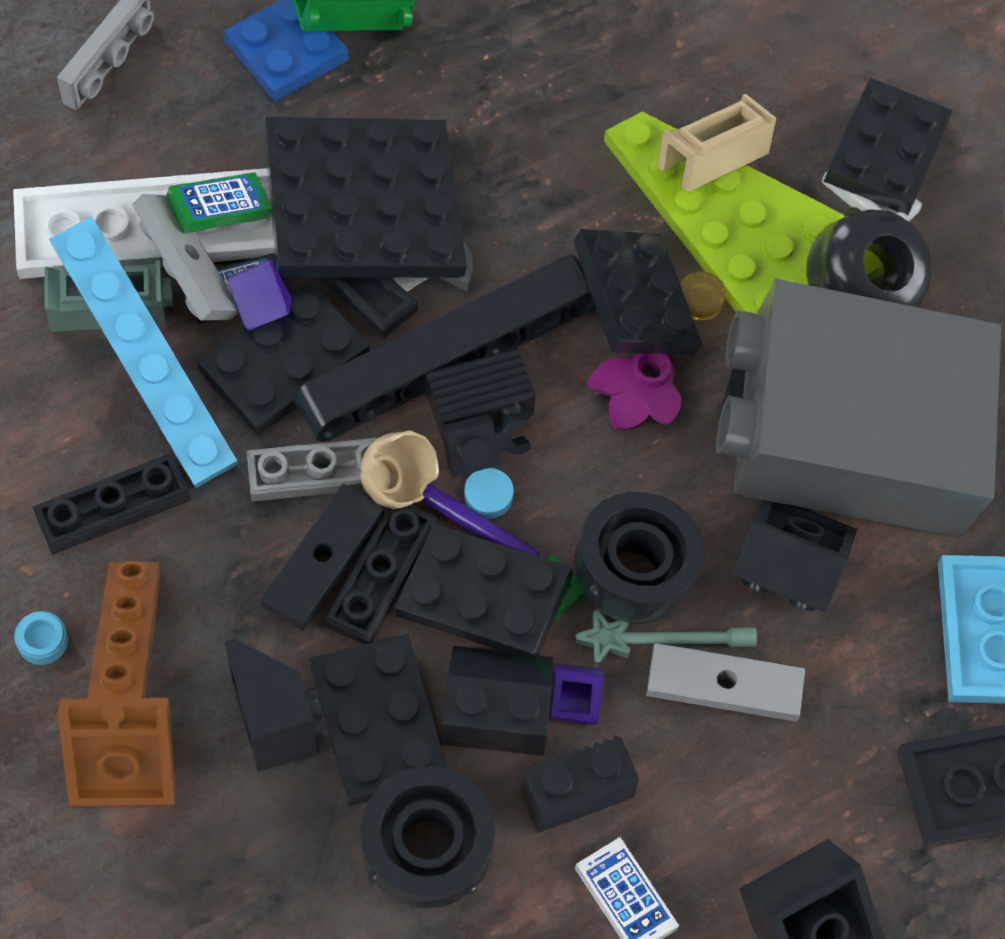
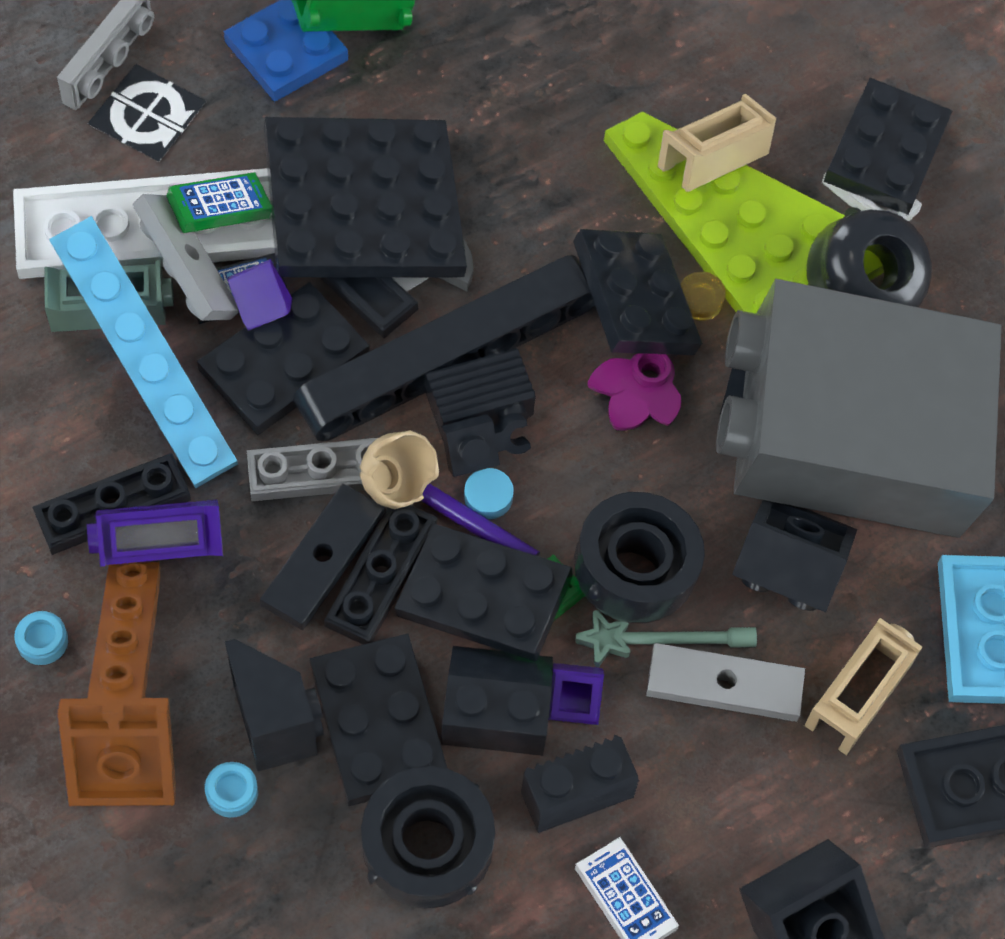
none -> sticker [87,64,207,162]
none -> dark purple window [87,500,223,567]
none -> medium azure tile [205,762,258,817]
none -> tan window [805,618,922,755]

